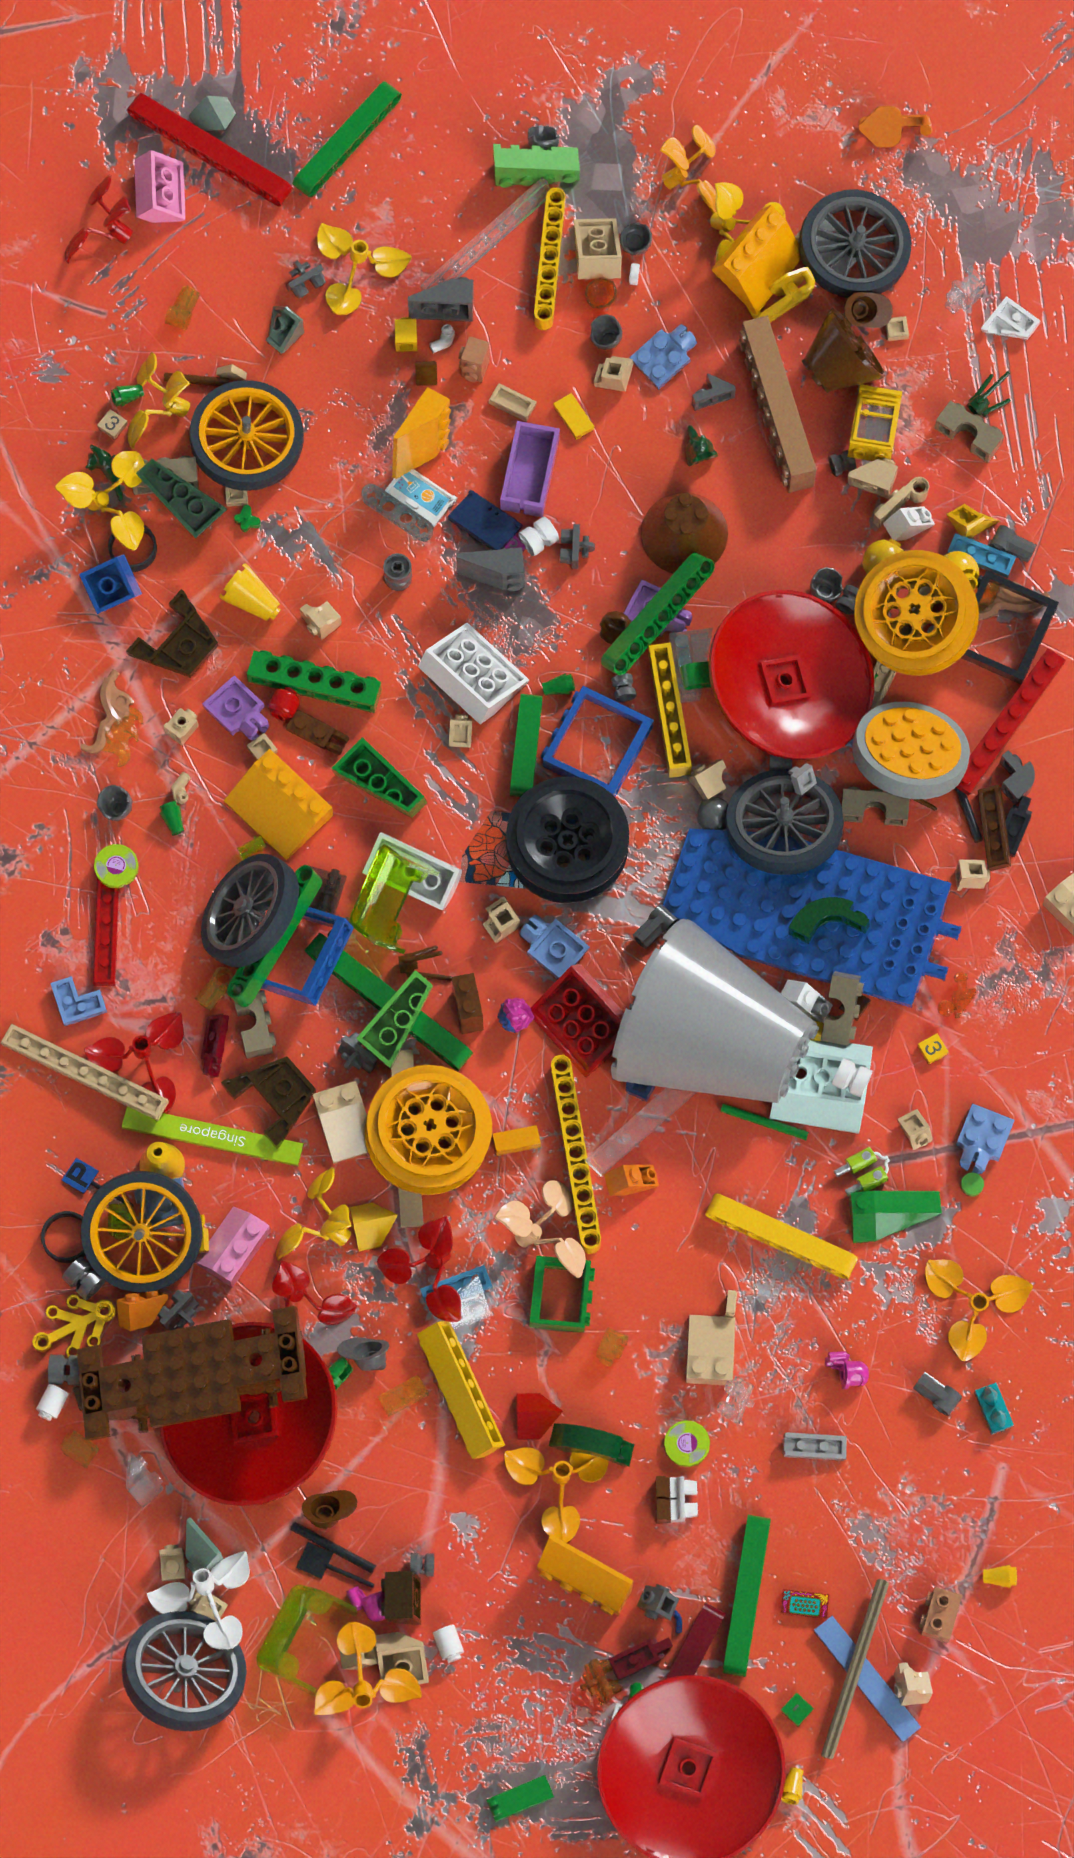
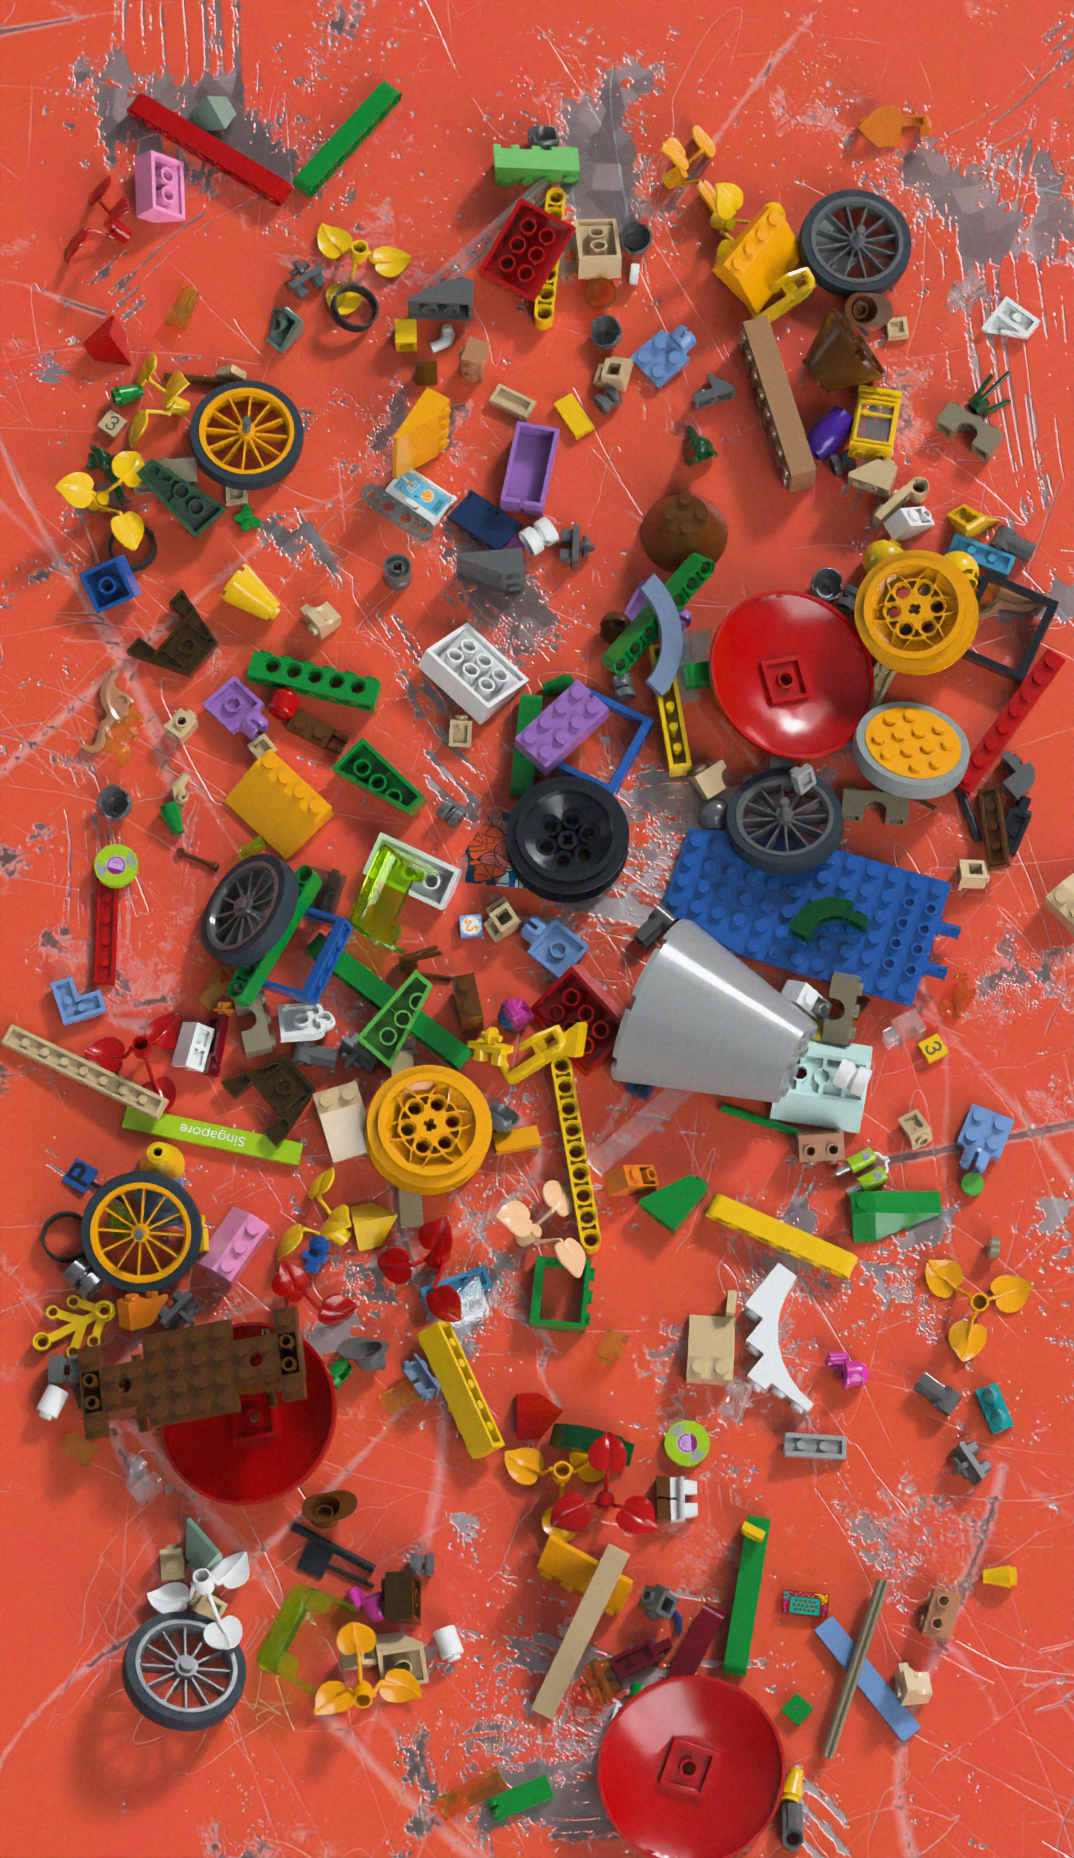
none -> red slope [82,315,132,366]
none -> white hinge [171,1022,215,1072]
none -> reddish brown hinge [176,848,220,871]
none -> orange plate [213,1002,236,1017]
none -> white plate [277,1003,335,1043]
none -> dark grey piece [291,1041,339,1070]
none -> blue hips [302,1235,331,1274]
none -> black tyre [330,284,379,333]
none -> sand blue hinge [401,1353,440,1402]
none -> clear orange tile [434,1766,508,1821]
none -> dark grey wheel [436,798,467,829]
none -> tile [459,914,483,939]
none -> yellow hips [467,1027,514,1066]
none -> red slope [478,198,576,303]
none -> dark grey hair [488,1102,520,1133]
none -> yellow piece [498,1025,566,1085]
none -> medium lavender piece [515,679,609,776]
none -> tan tile [531,1544,630,1719]
none -> yellow slope [548,1022,588,1058]
none -> red plant [550,1432,657,1534]
none -> dark grey wheel [593,385,623,415]
none -> sand blue tile [638,574,683,697]
none -> green slope [638,1174,708,1235]
none -> yellow tile [740,1521,766,1543]
none -> white arch [744,1263,813,1415]
none -> dark grey piece [782,1803,804,1853]
none -> nougat brick [796,1129,845,1166]
none -> dark purple piece [807,406,854,461]
none -> clear hips [881,1008,926,1050]
none -> dark grey hips [950,1441,992,1487]
none -> dark tan tile [987,1236,1000,1259]

